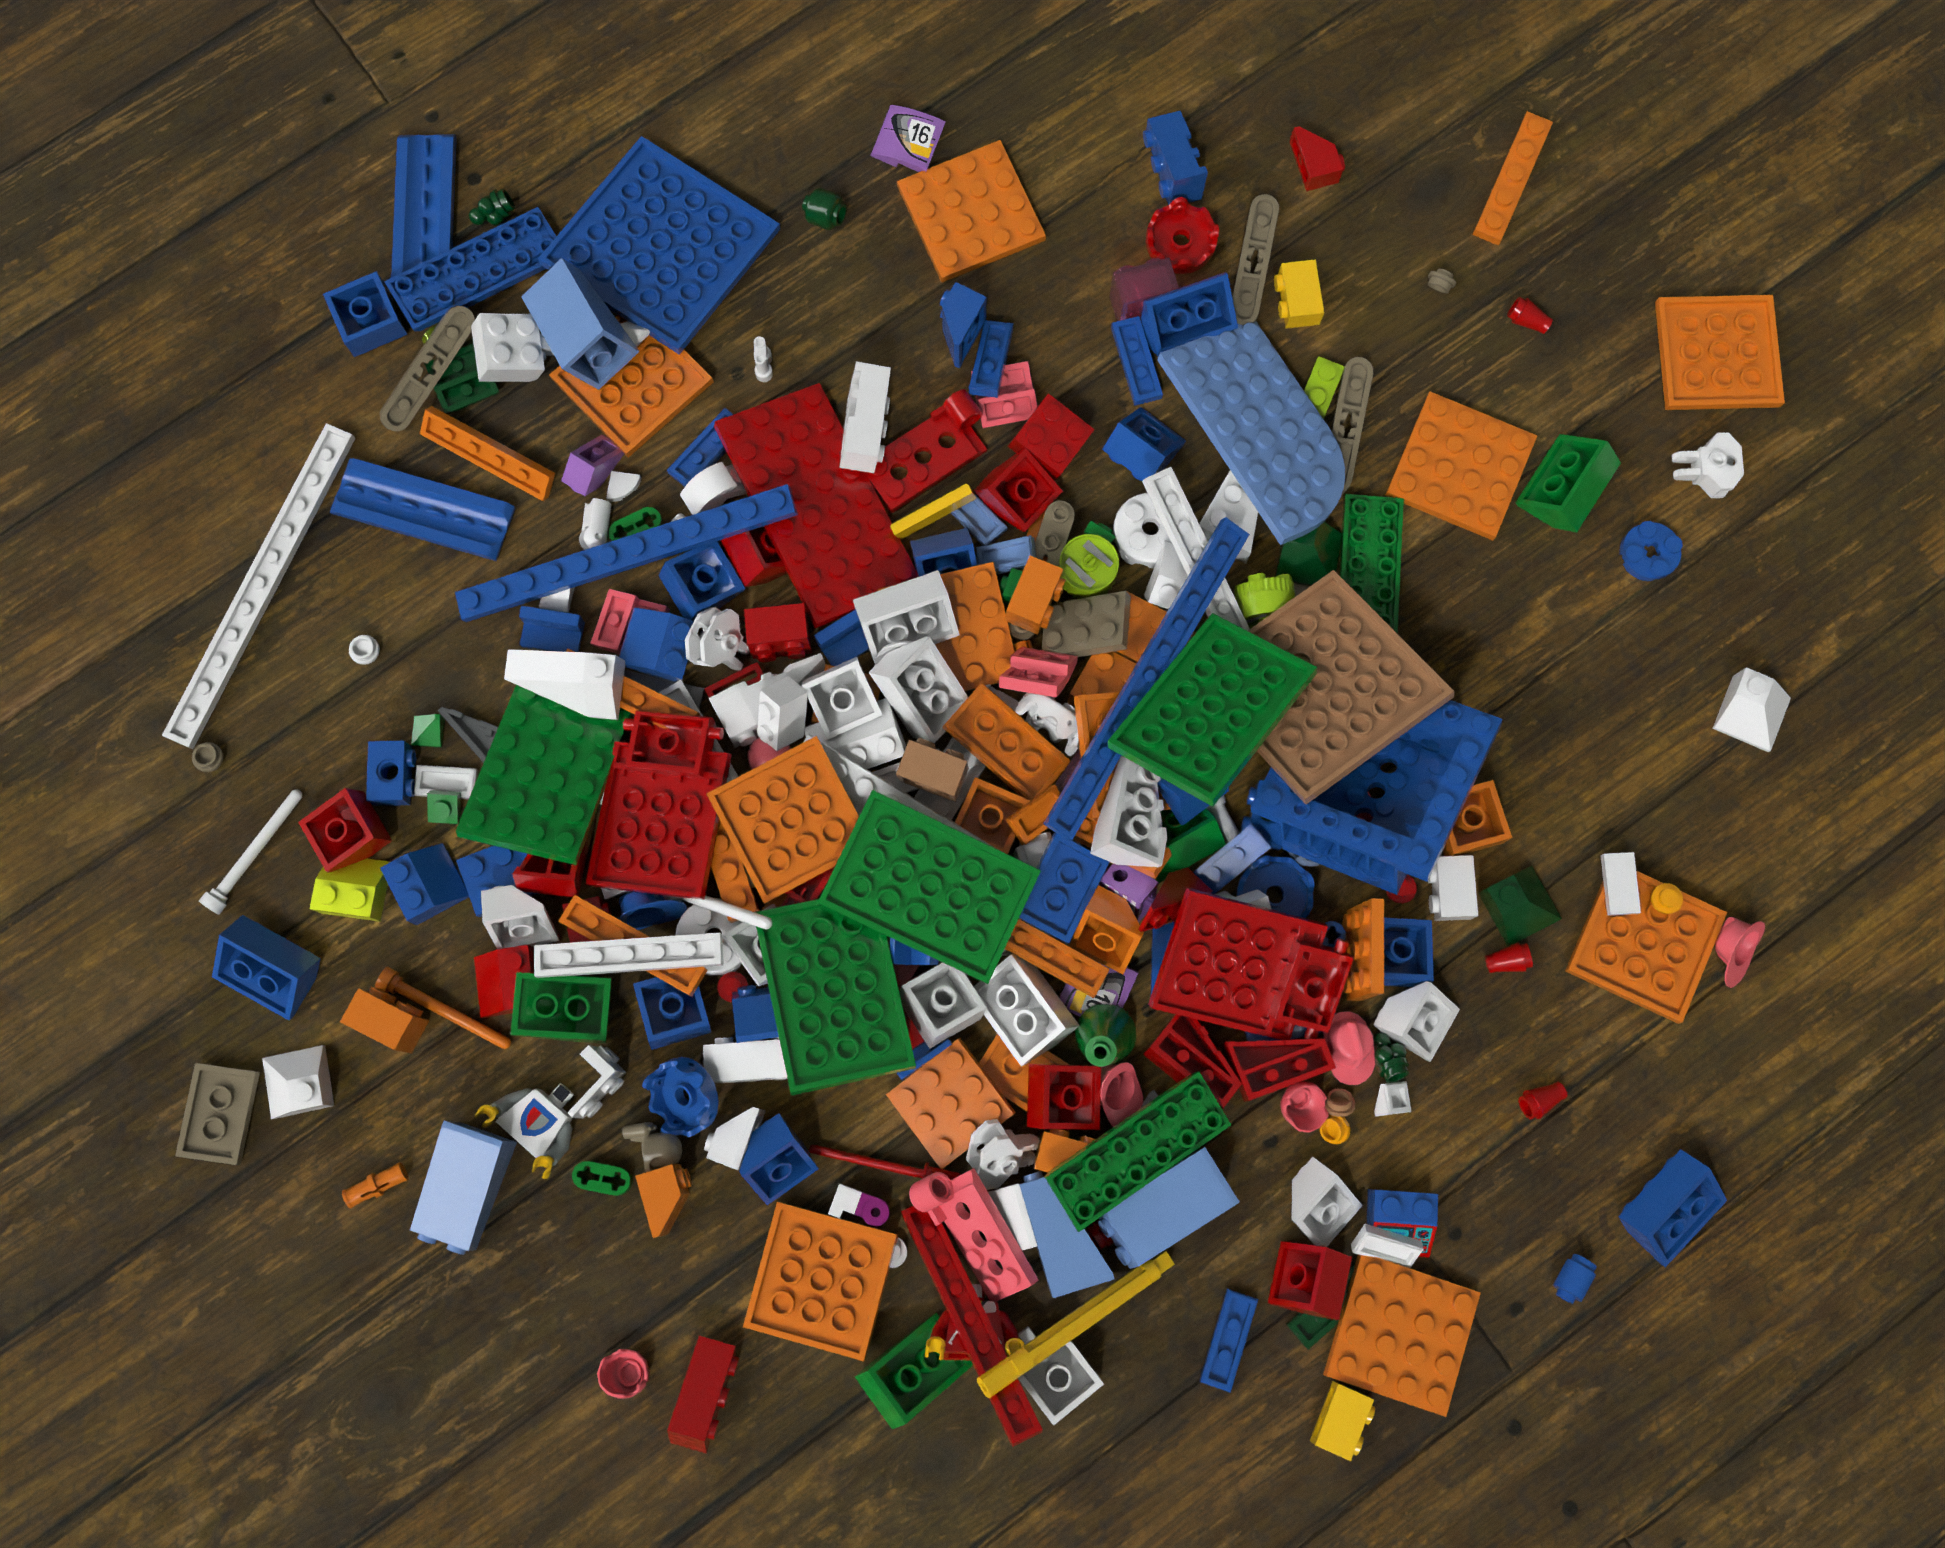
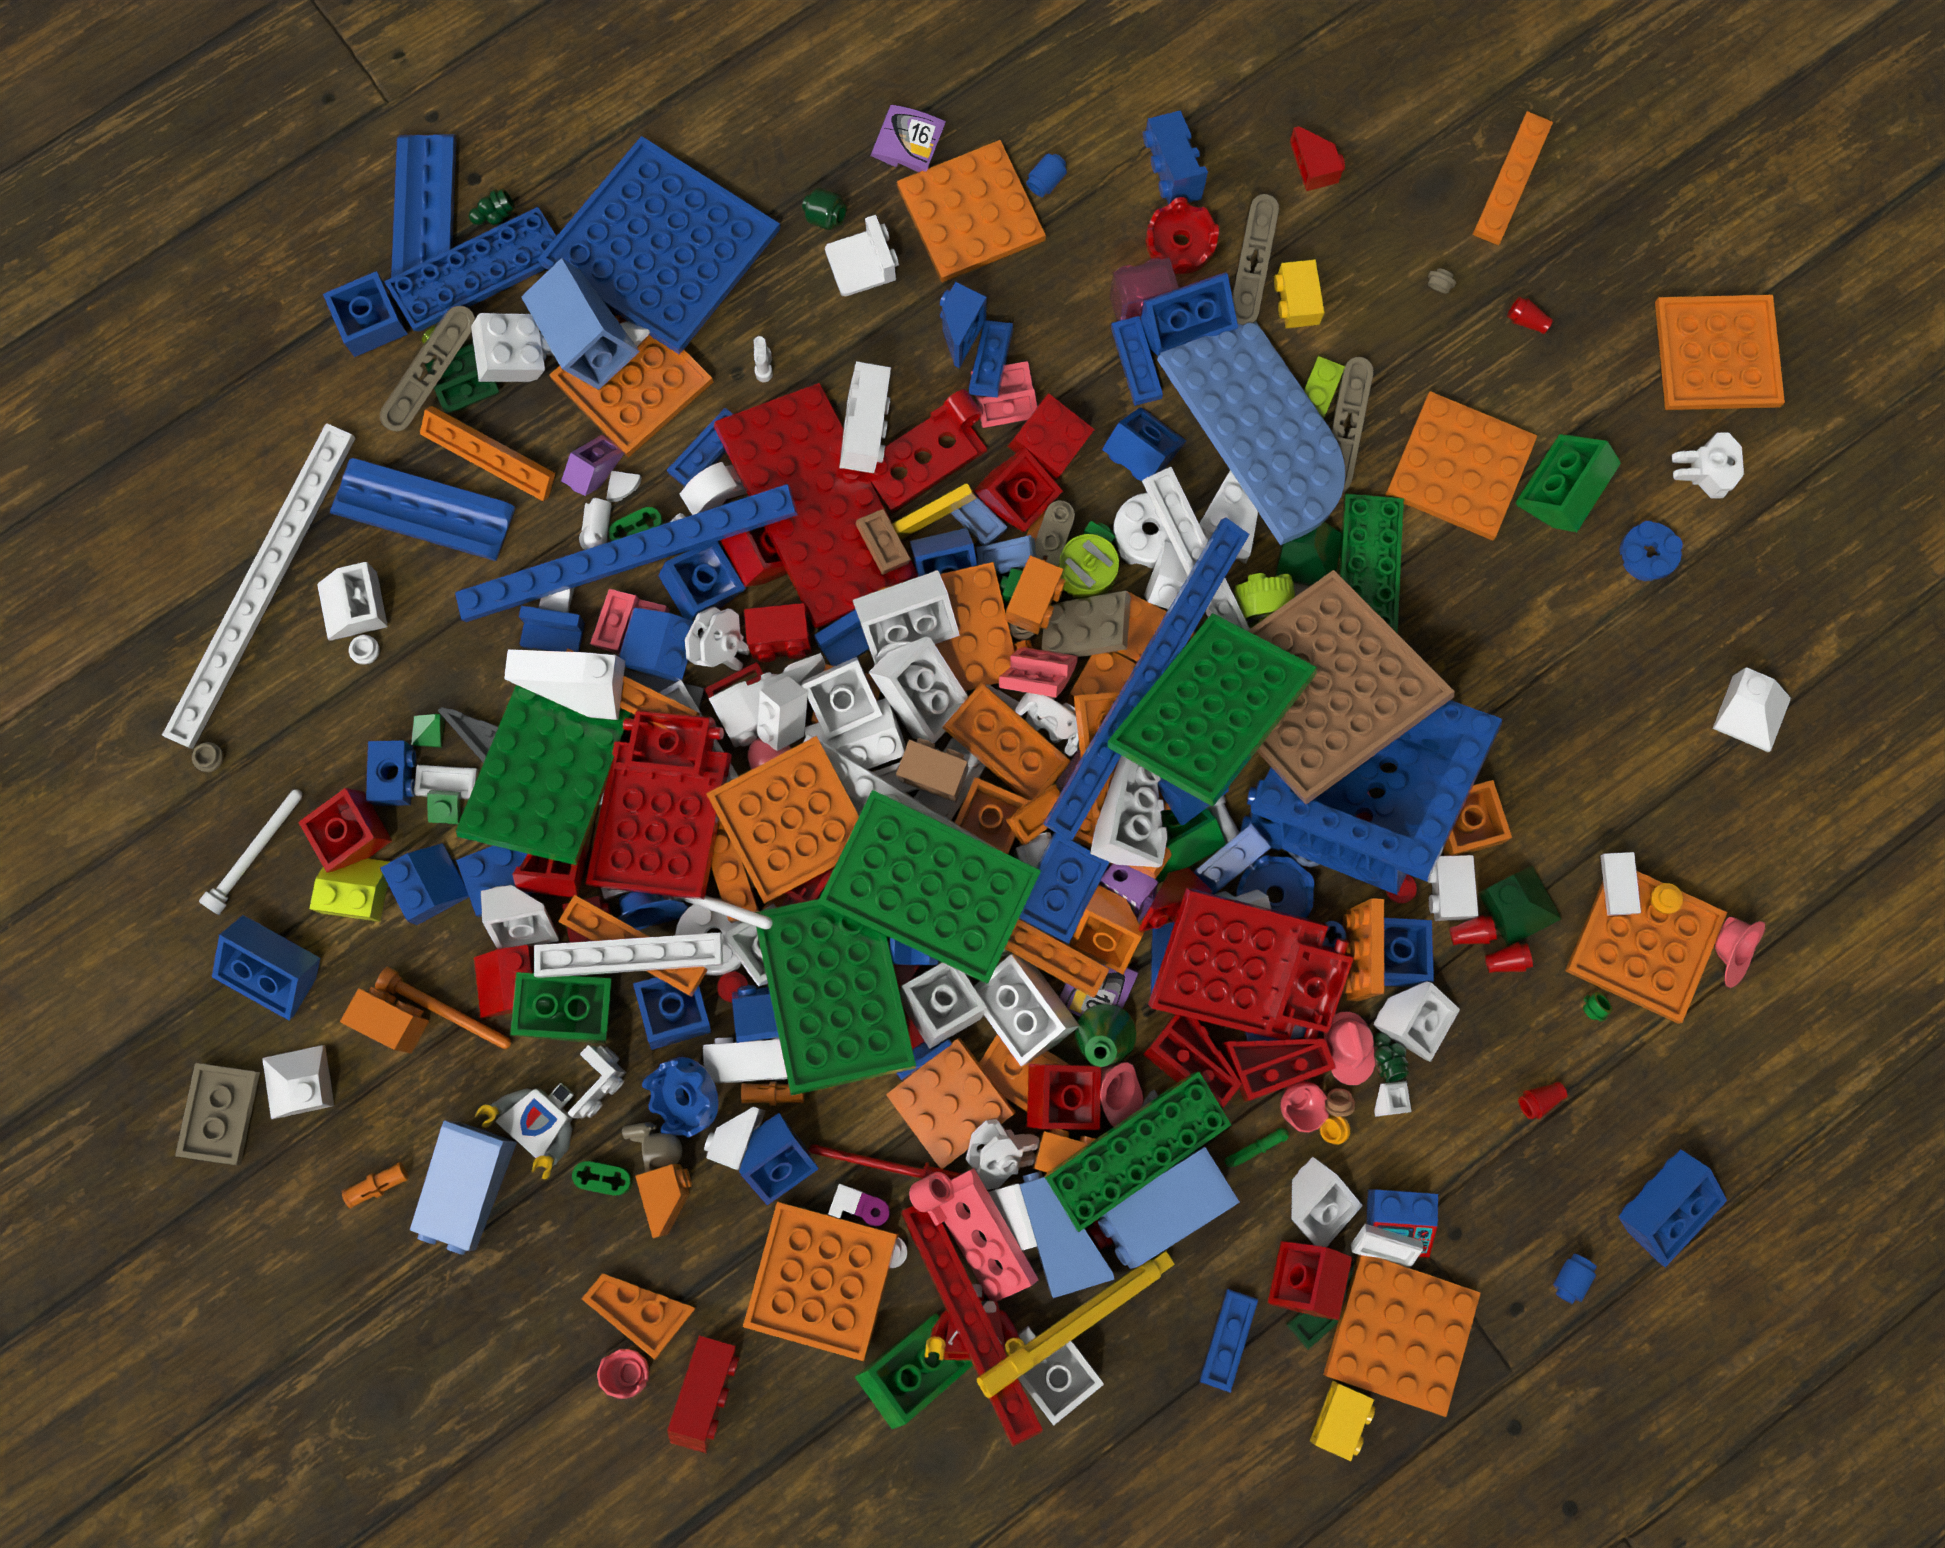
none -> white slope [317,562,388,641]
none -> orange wing [582,1273,696,1360]
none -> orange pin [741,1081,805,1106]
none -> white bracket [825,215,899,296]
none -> medium nougat plate [856,509,910,575]
none -> blue brick [1026,154,1067,197]
none -> green piece [1224,1128,1289,1167]
none -> red cone [1449,914,1497,946]
none -> green plate [1583,992,1612,1021]

